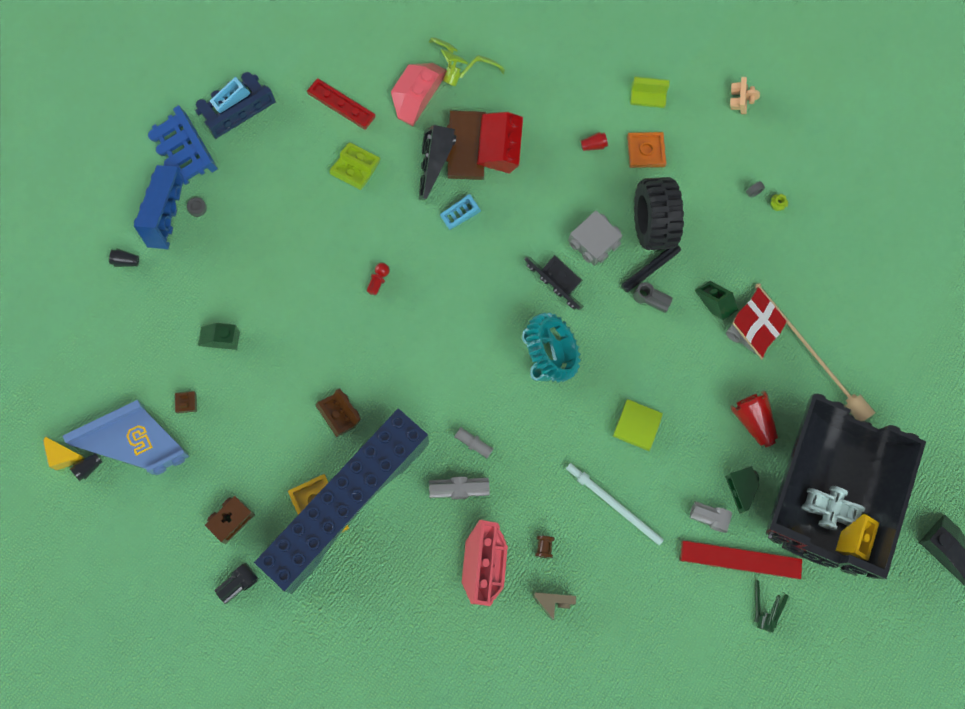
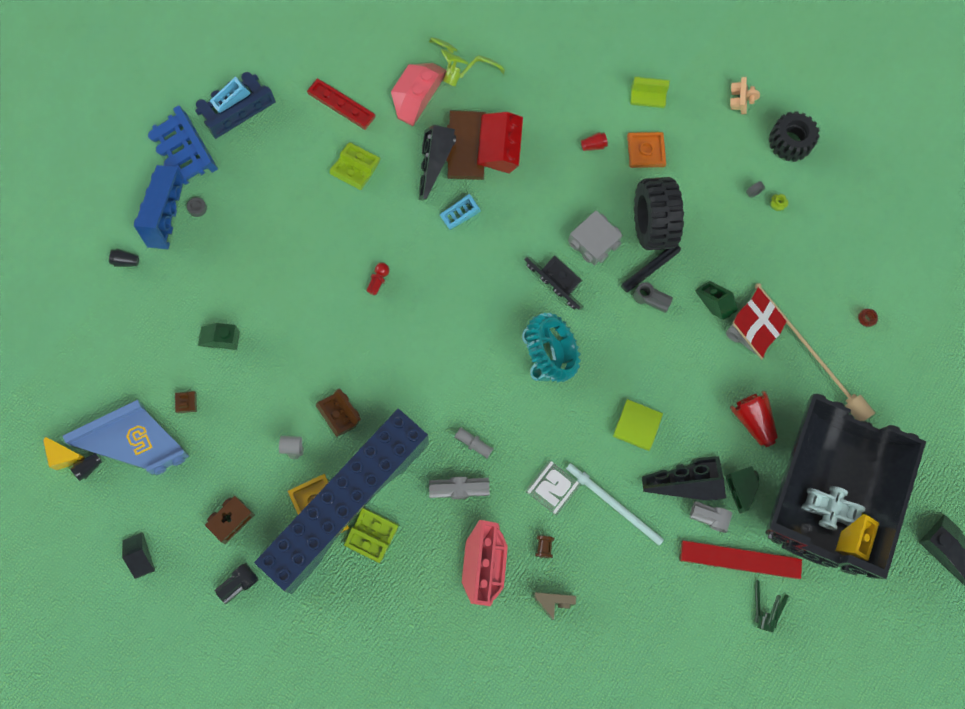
none -> black slope [122,533,155,579]
none -> light grey piece [279,436,304,459]
none -> lime slope [344,507,400,563]
none -> tile [525,460,581,516]
none -> black wedge [642,456,726,501]
none -> black tyre [769,111,820,162]
none -> clear red plate [858,309,878,327]

